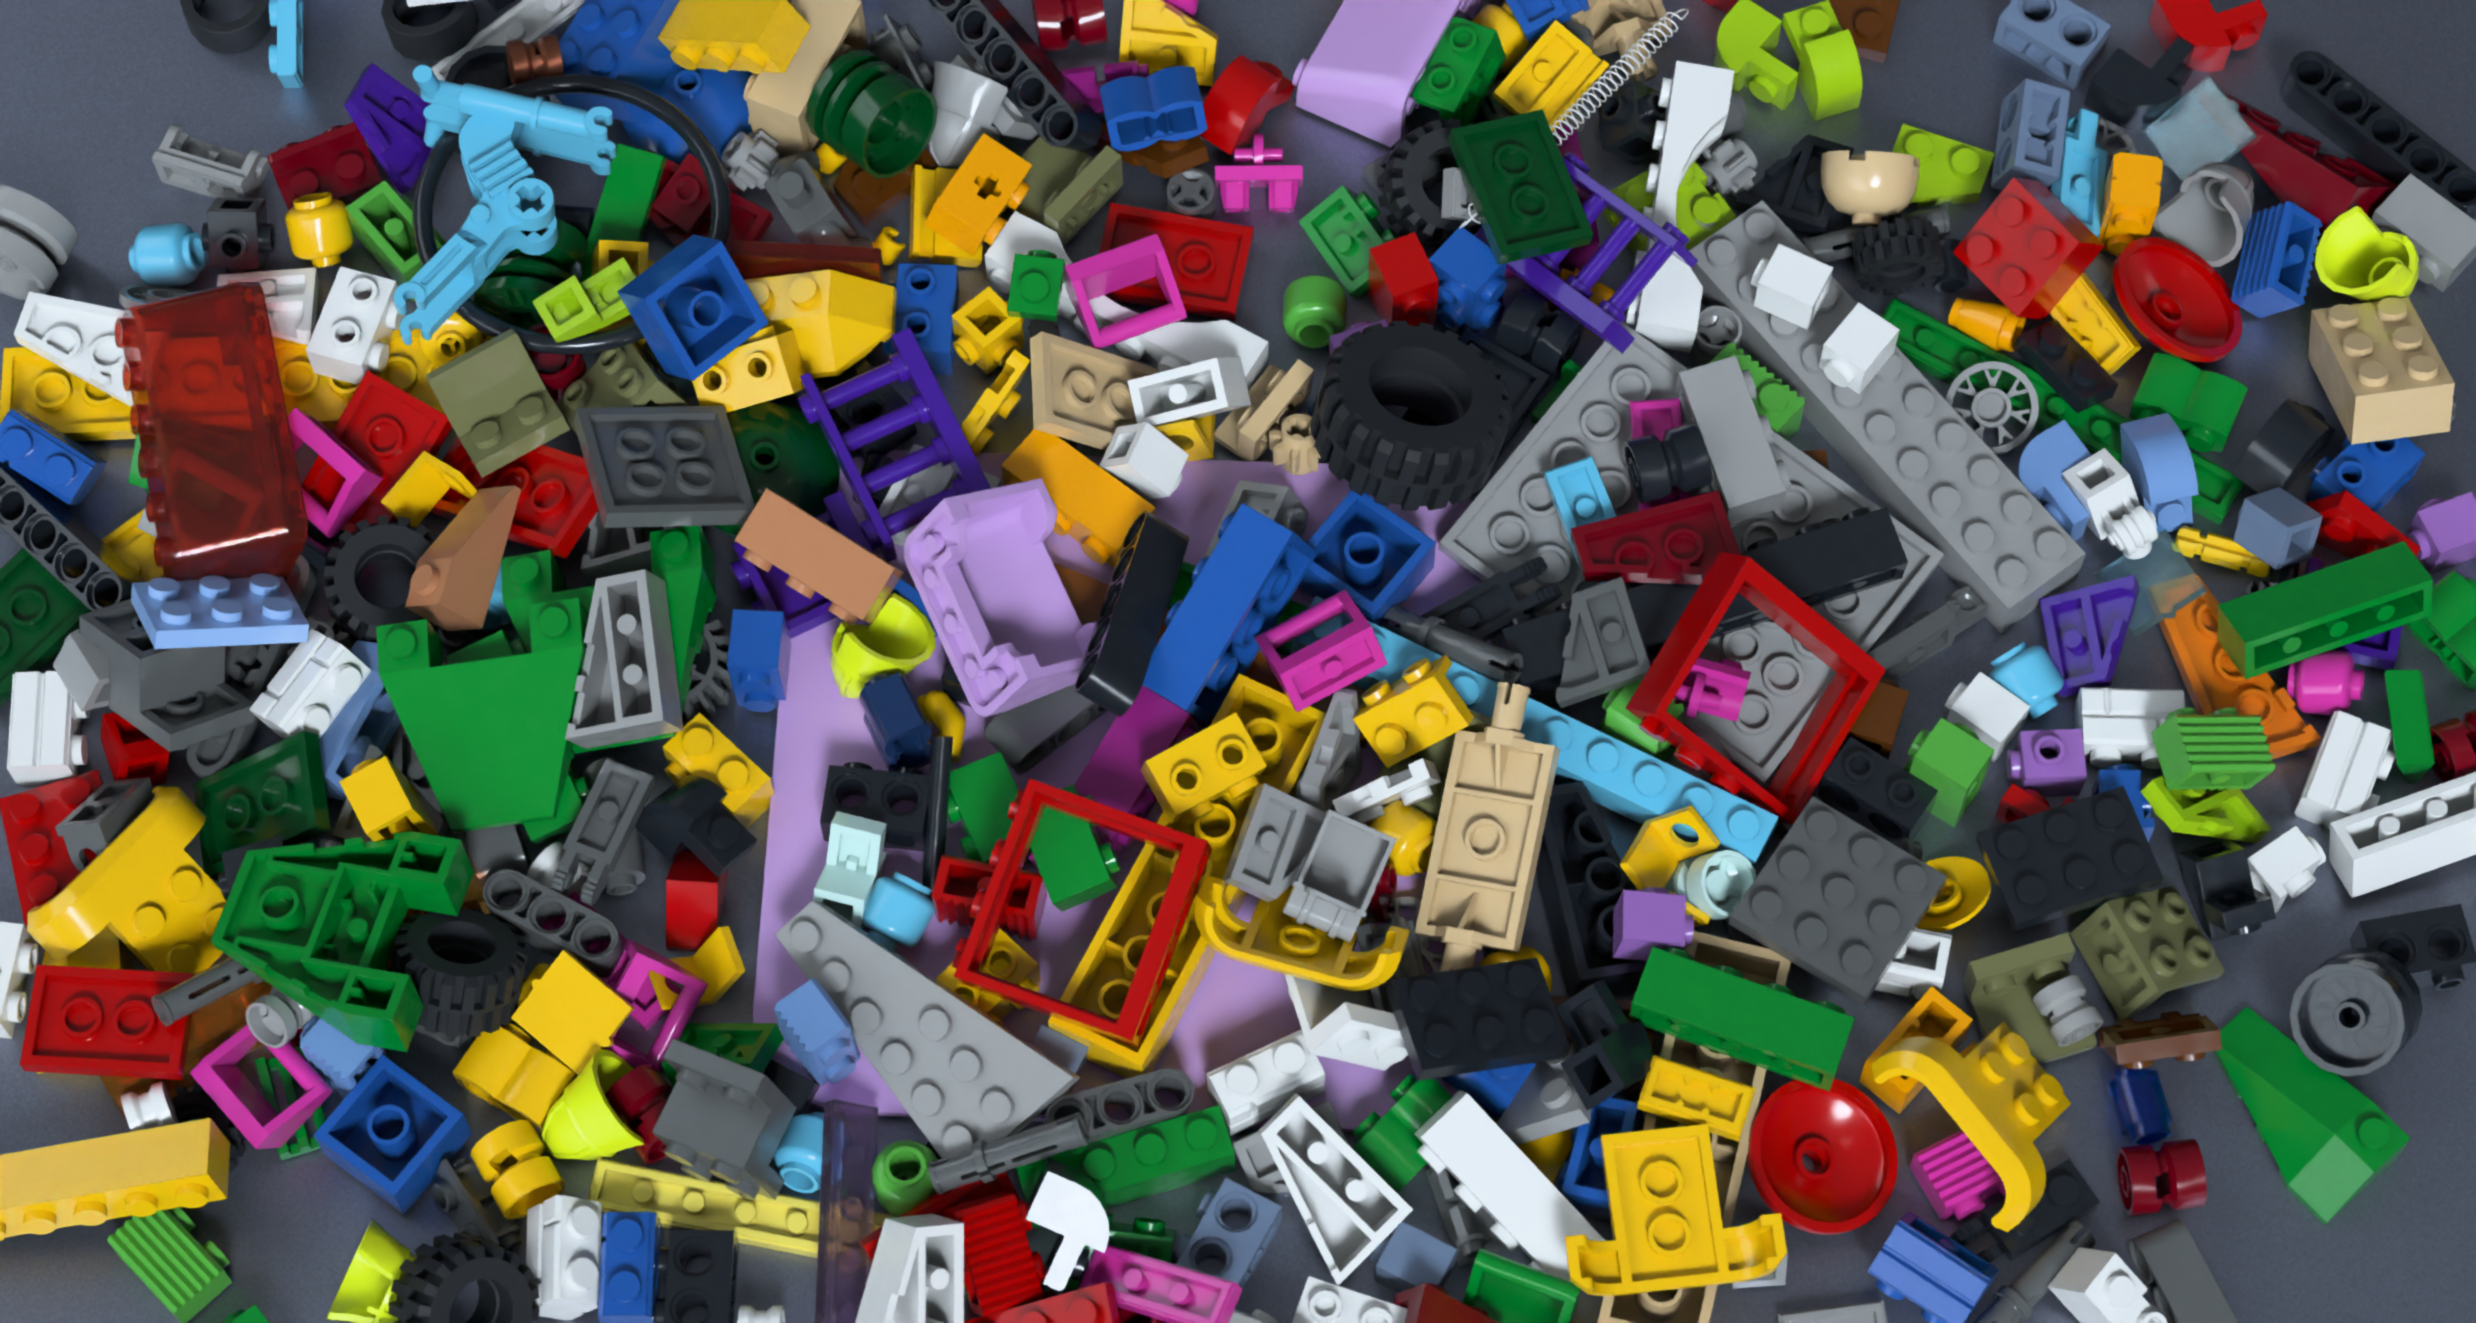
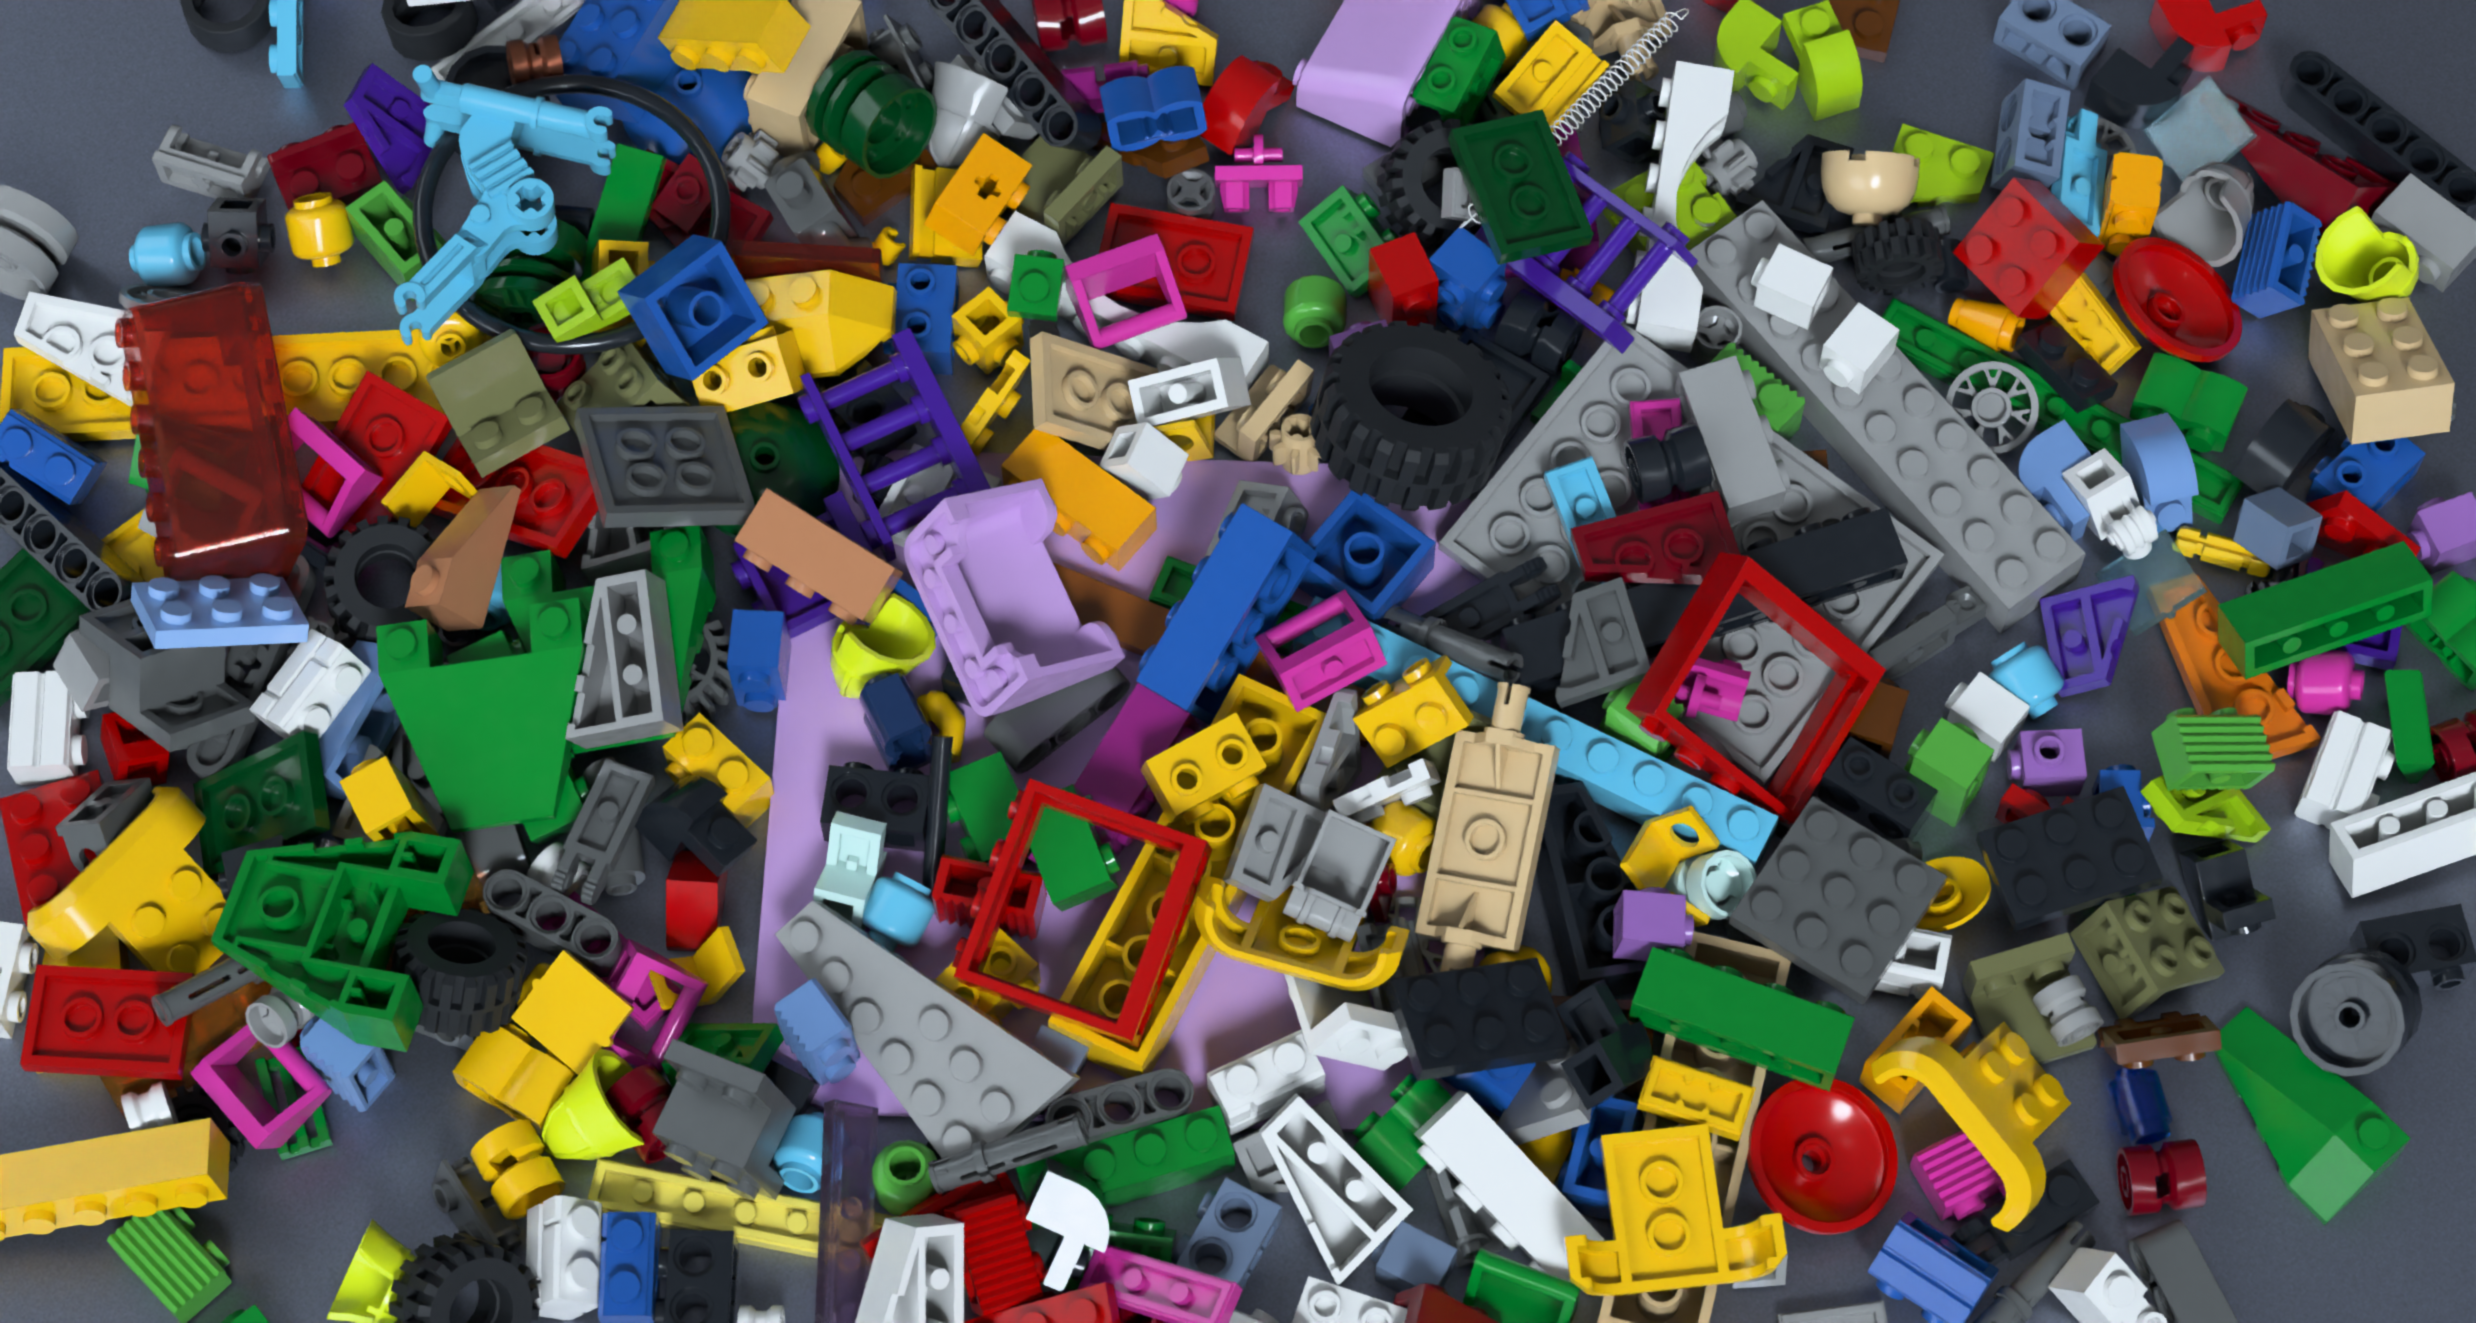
white wing [215,267,319,345] -> none
white brick [306,266,406,385] -> none
blue brick [313,1054,472,1215] -> none
black beam [1074,511,1189,717] -> none
white brick [2074,687,2185,769] -> none
white brick [2247,826,2326,913] -> none

